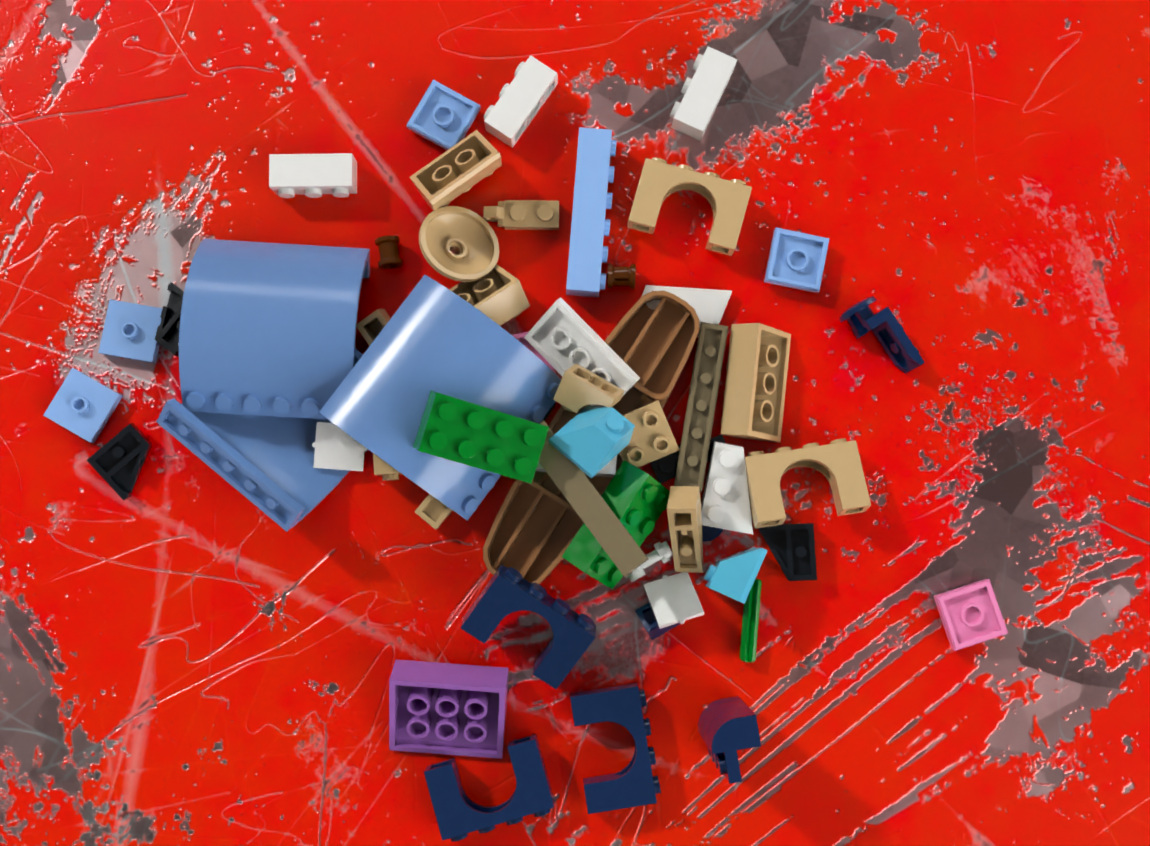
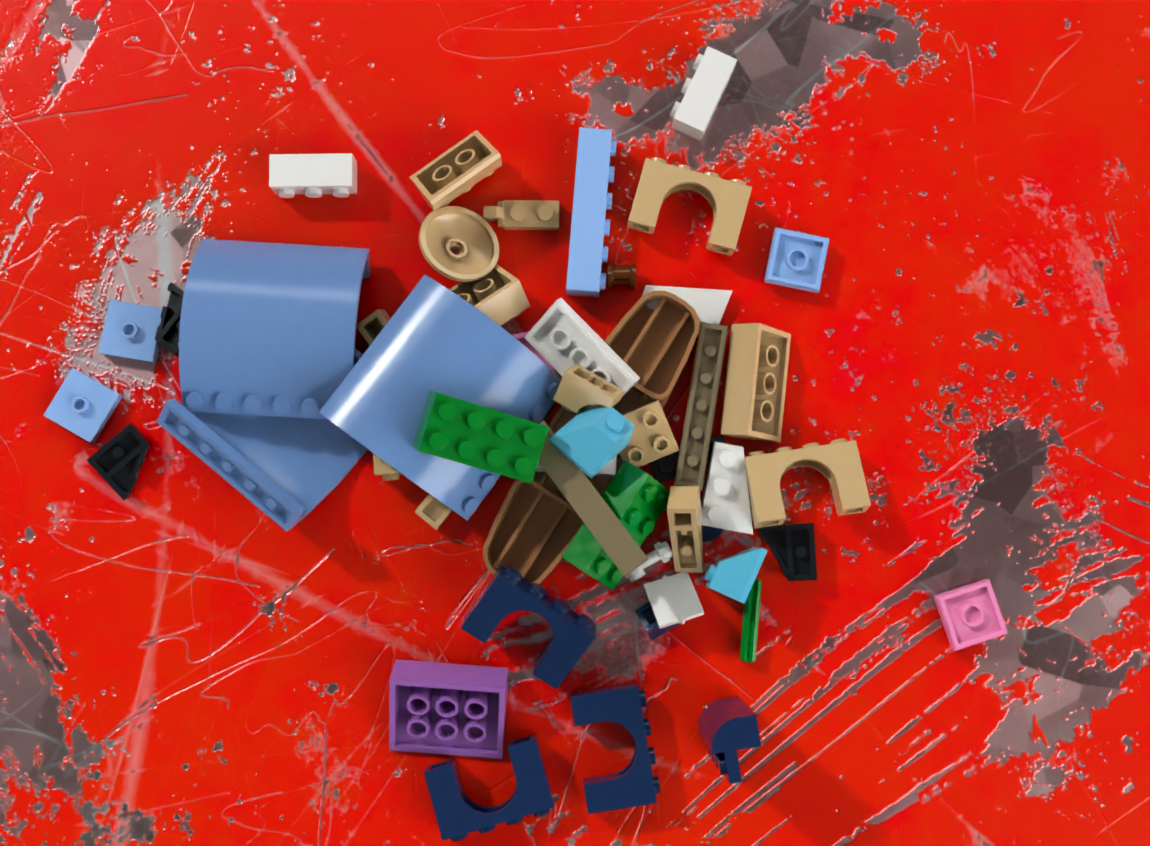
white piece [312,422,367,471] -> none
reddish brown bush [375,236,403,269] -> none
light blue plate [406,80,481,150] -> none
white brick [484,55,558,148] -> none
dark blue piece [839,296,925,374] -> none

